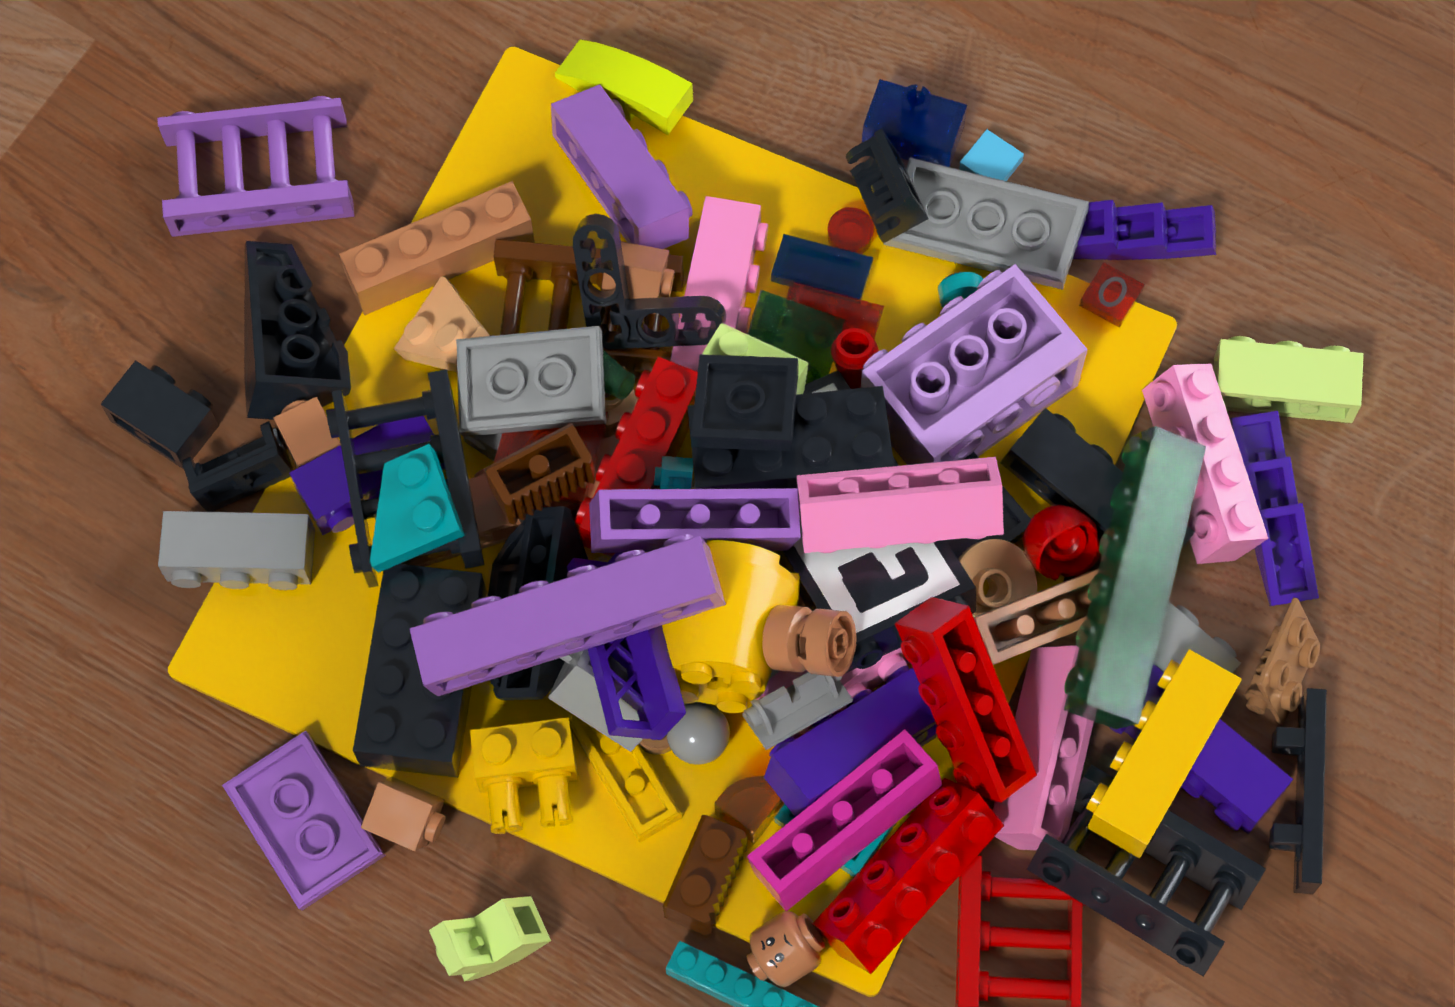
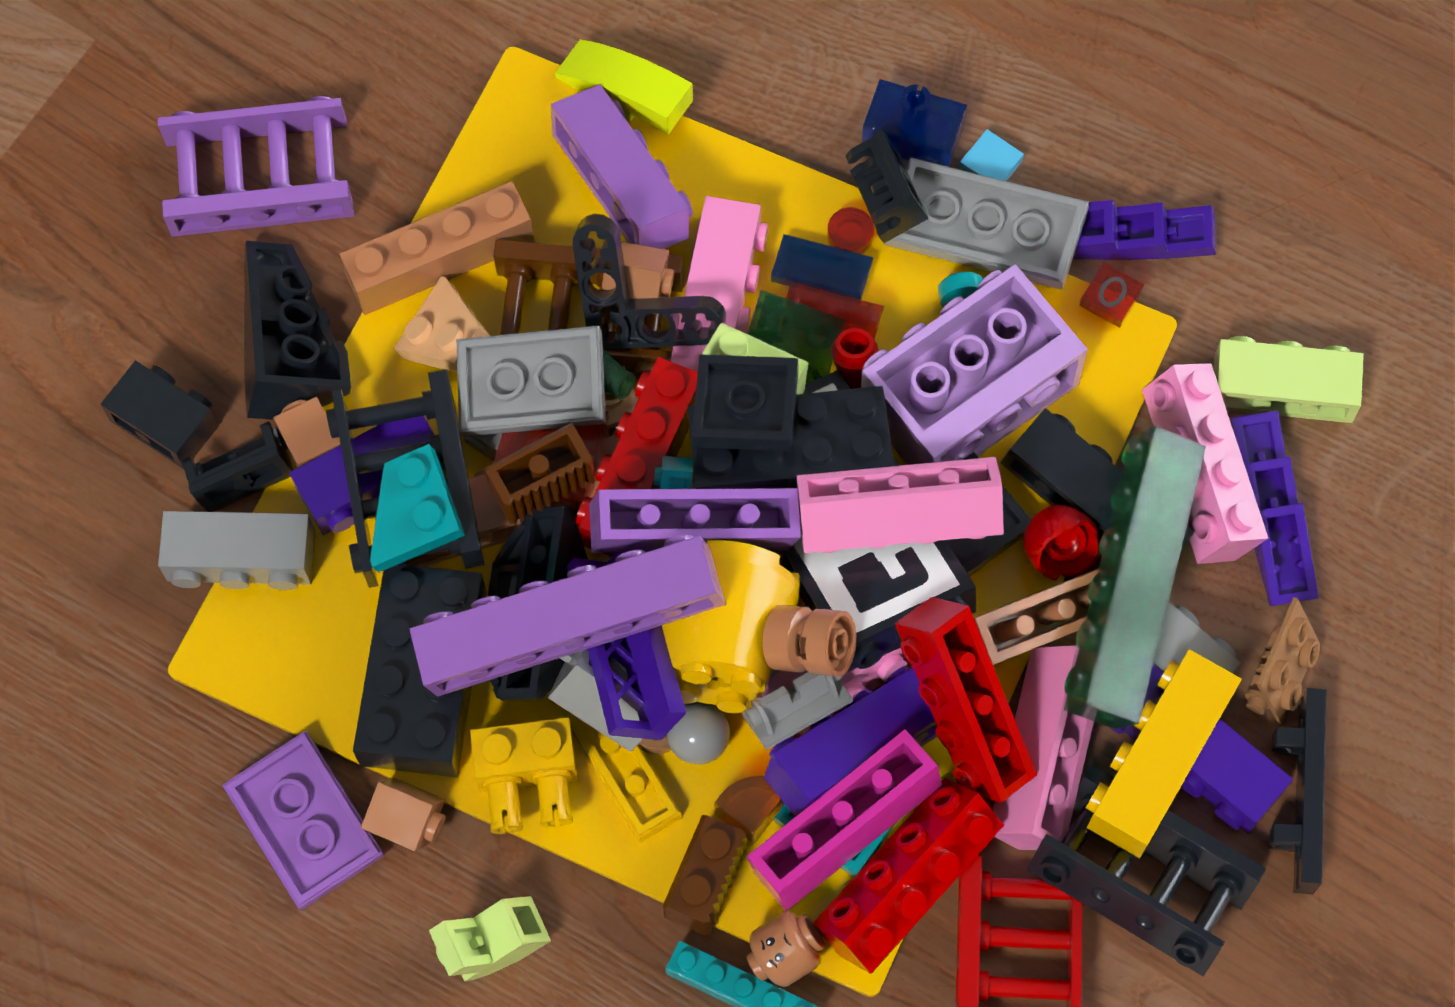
light nougat dish [958,539,1037,617] -> none

